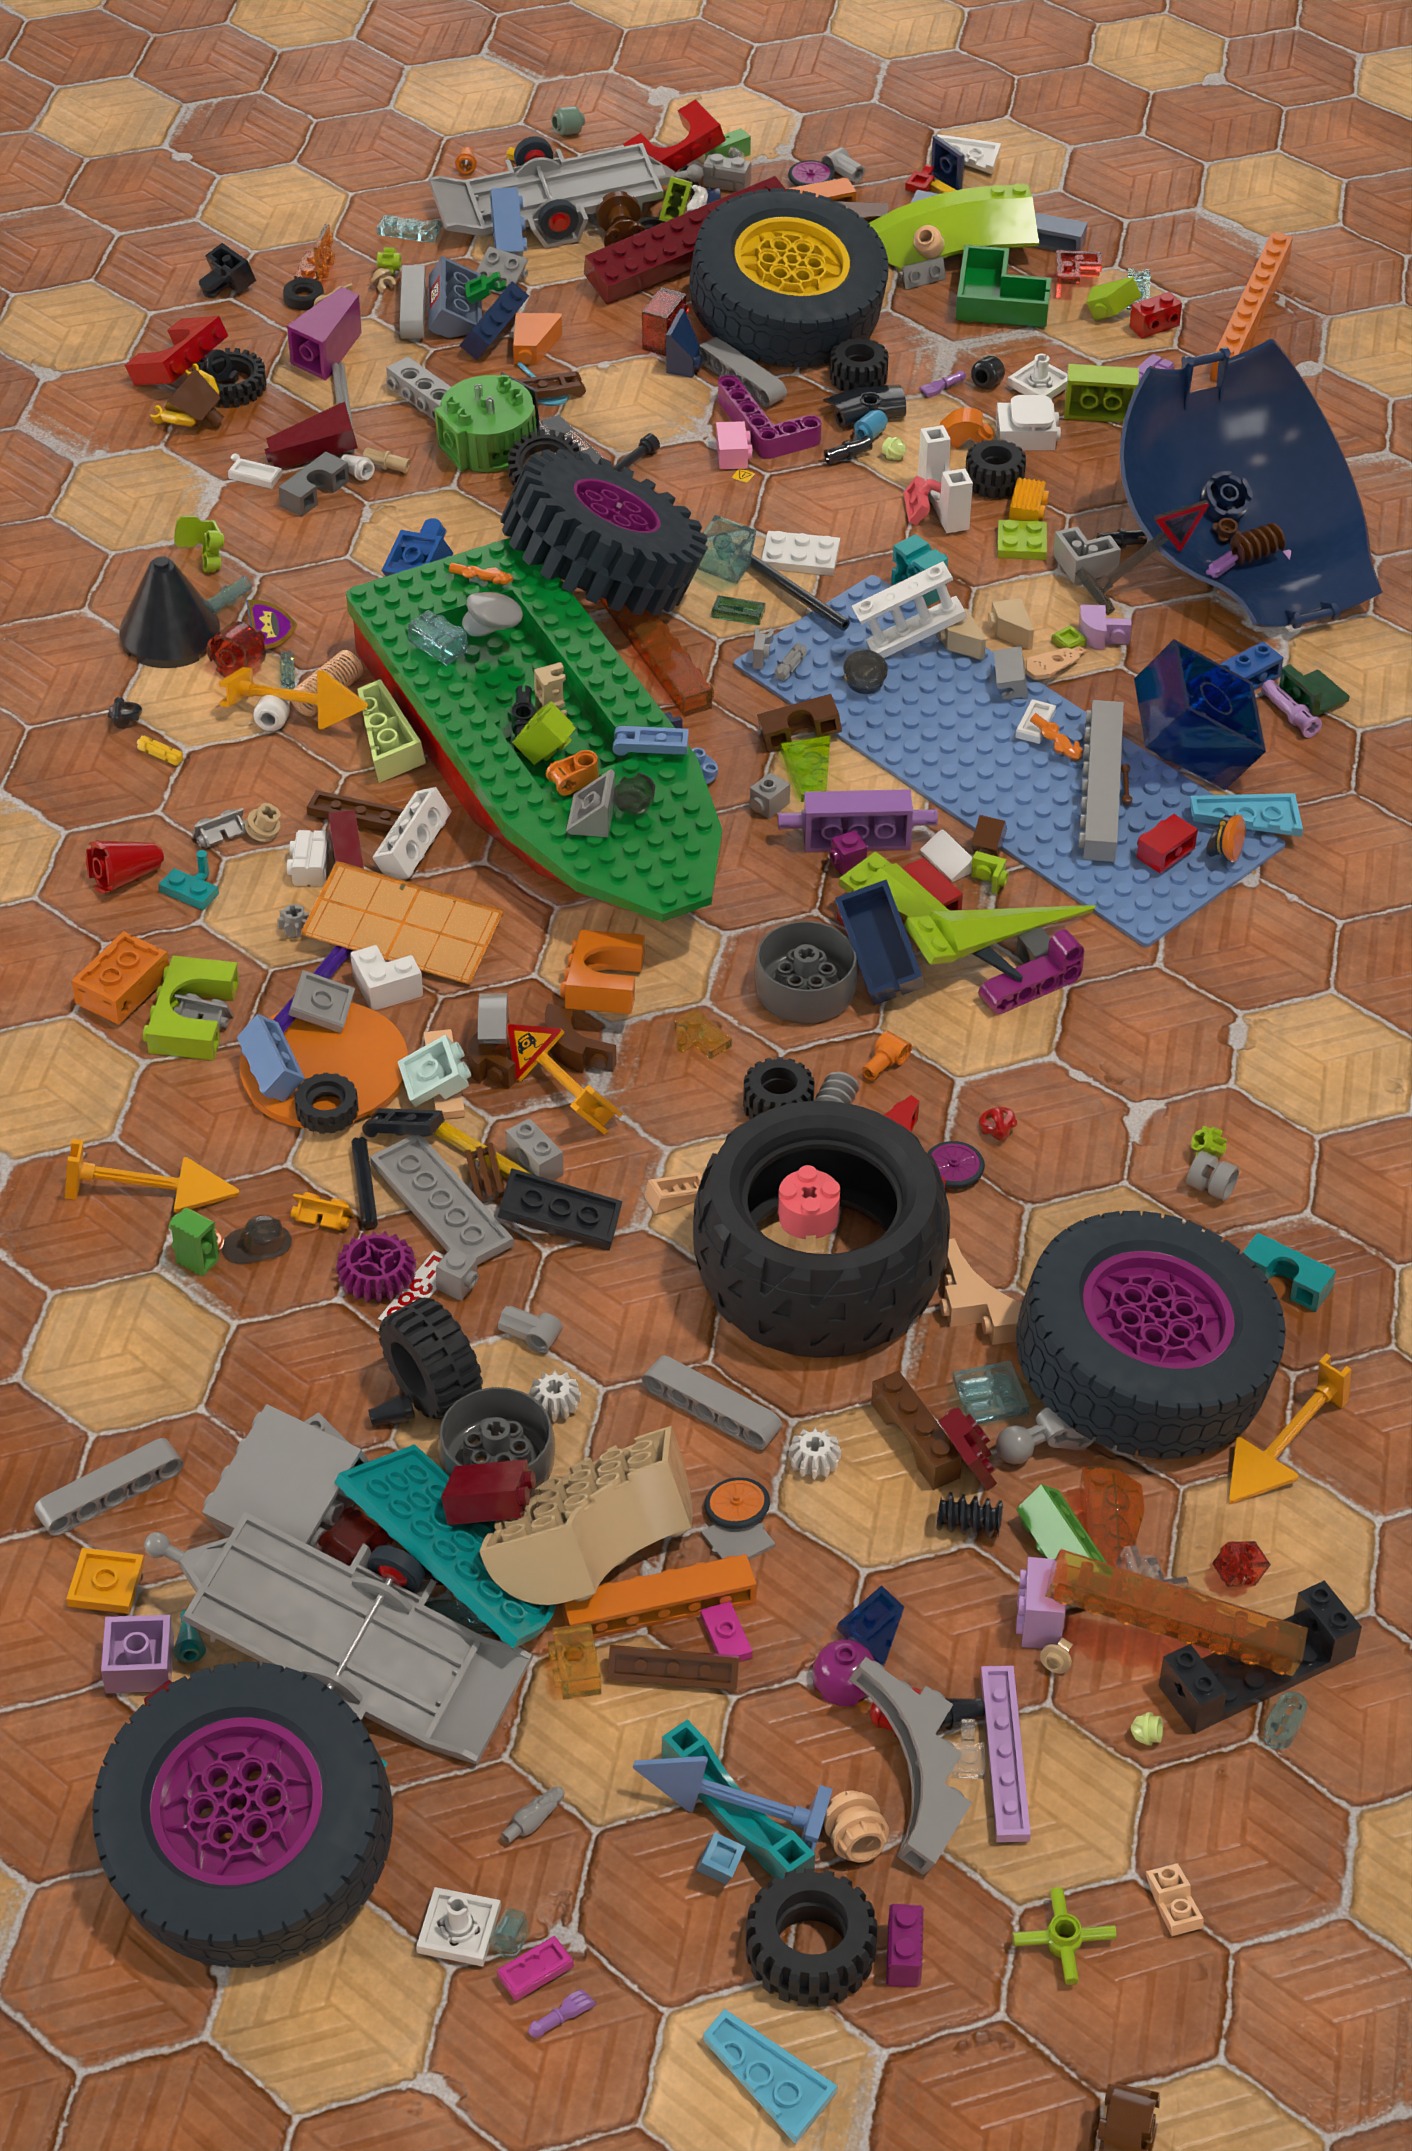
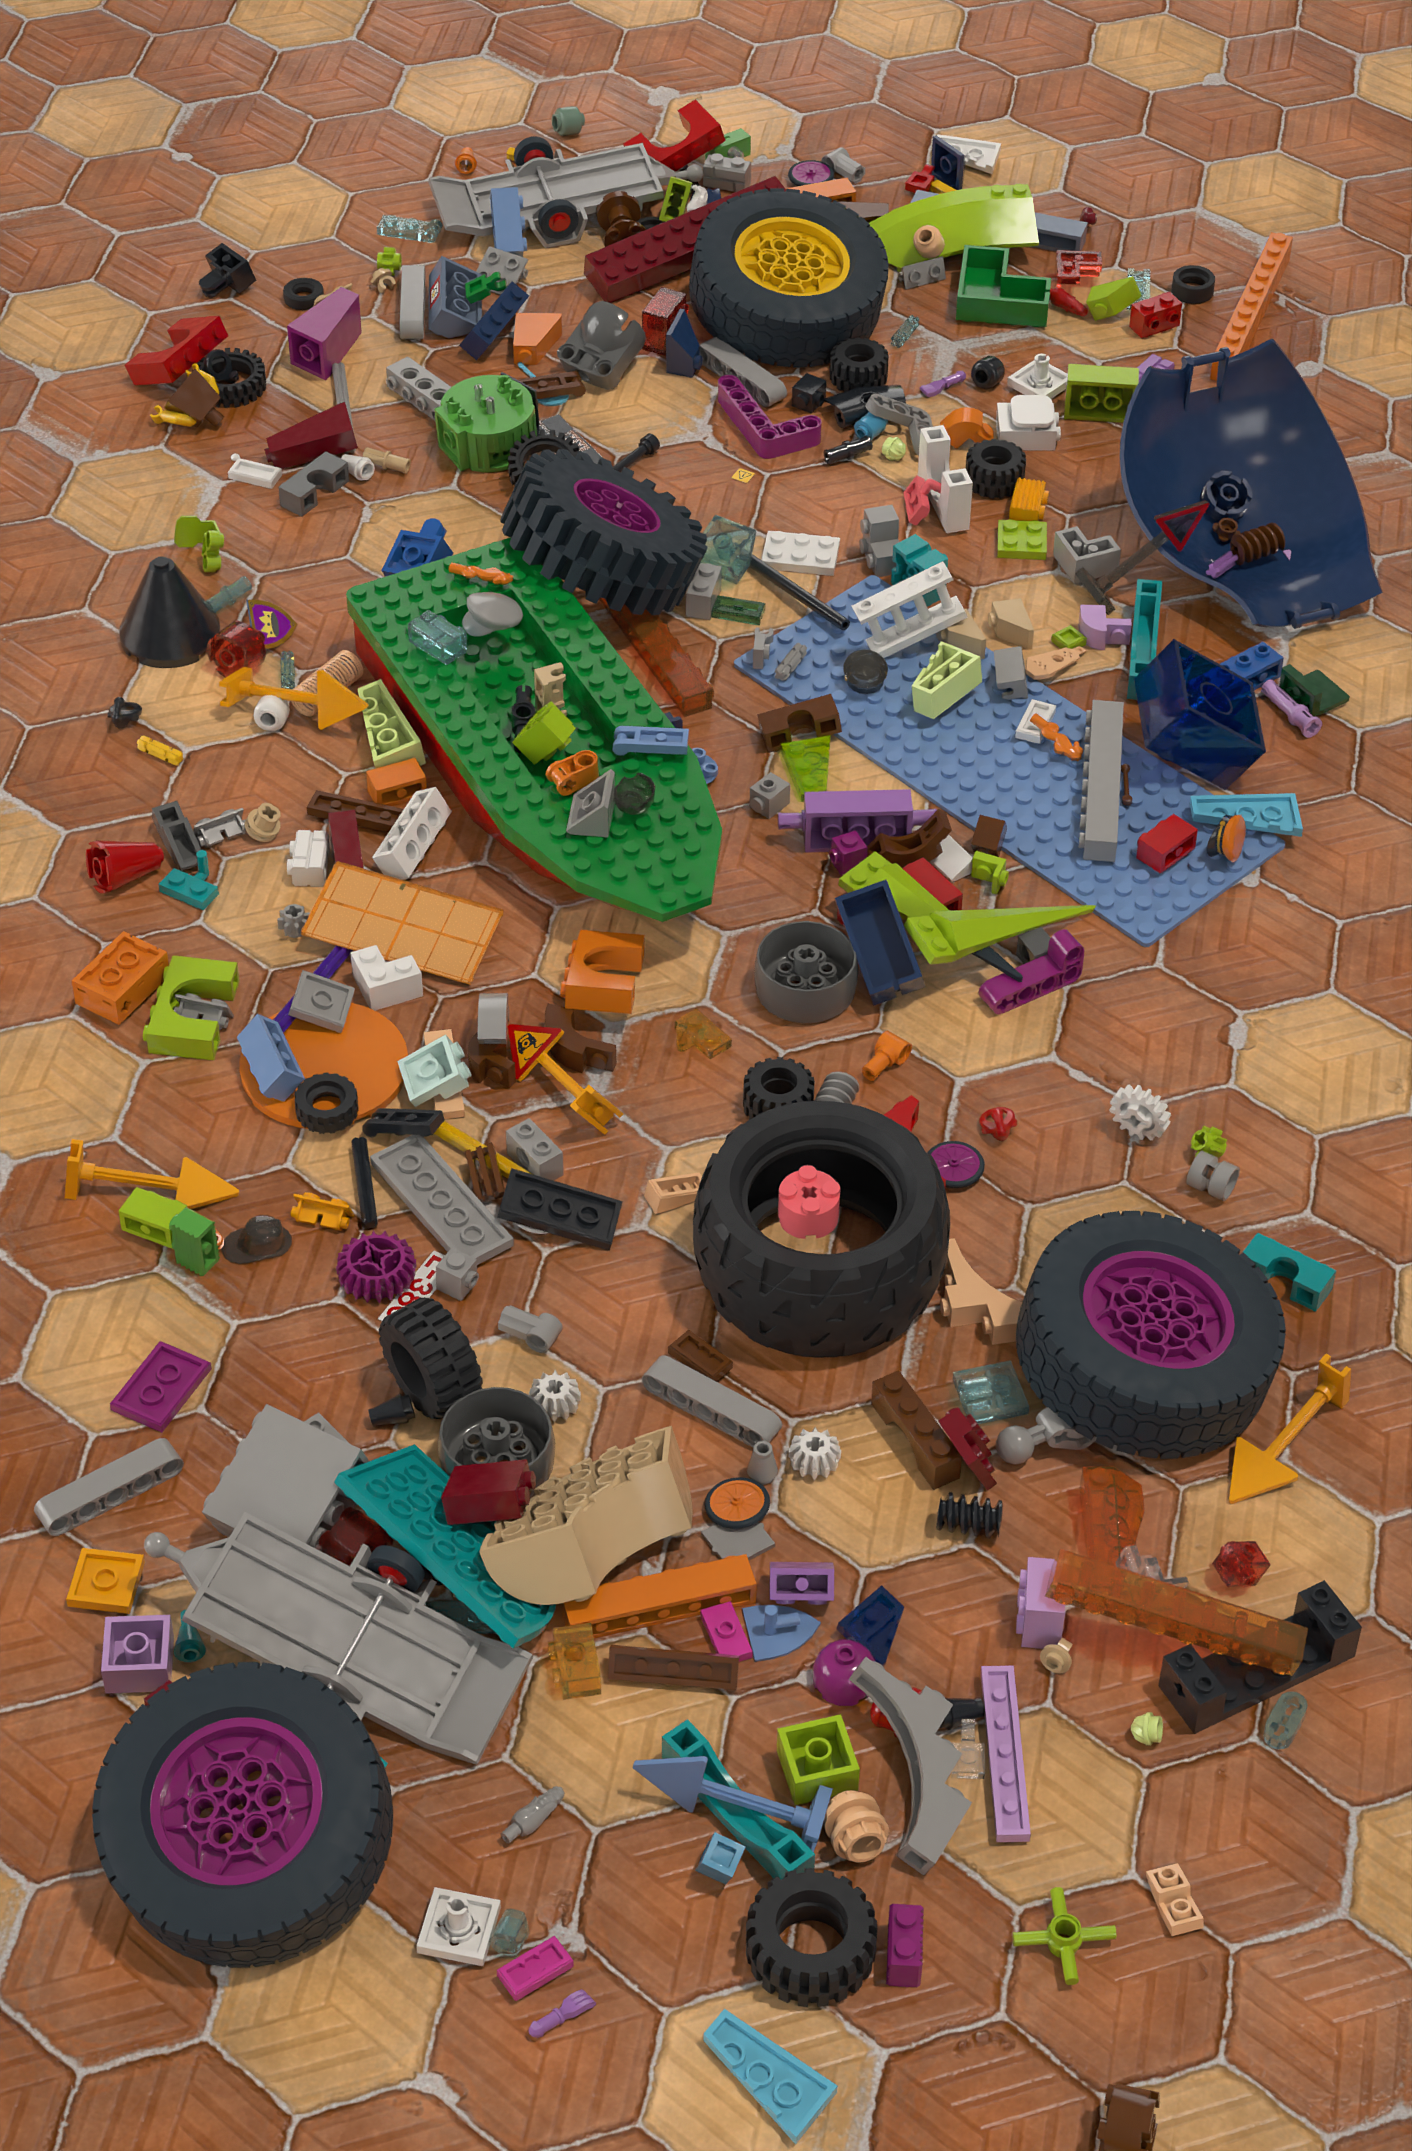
clear orange bracket [294,224,335,284] -> none
bright pink brick [716,421,752,469] -> none
bright green brick [1016,1484,1120,1608] -> none
black pin [1096,529,1147,549] -> none
none -> magenta tile [110,1341,212,1433]
none -> lime brick [119,1187,187,1249]
none -> dark grey slope [152,801,201,871]
none -> orange brick [366,758,427,806]
none -> dark grey piece [557,301,646,390]
none -> reddish brown plate [668,1329,733,1382]
none -> light grey brick [686,563,722,620]
none -> medium blue shield [742,1605,821,1662]
none -> light grey cone [747,1441,778,1485]
none -> medium lavender brick [769,1562,834,1605]
none -> lime brick [777,1714,860,1805]
none -> black brick [792,373,827,414]
none -> light grey brick [859,505,899,577]
none -> light grey beam [866,394,933,456]
none -> reddish brown arch [867,809,952,868]
none -> clear light blue axle [891,315,919,348]
none -> yellowish green wedge [912,641,982,719]
none -> red piece [1050,287,1088,317]
none -> dark red arm [1080,207,1097,228]
none -> white gear [1109,1084,1171,1140]
none -> teal arch [1127,579,1162,701]
none -> black tyre [1171,265,1215,304]

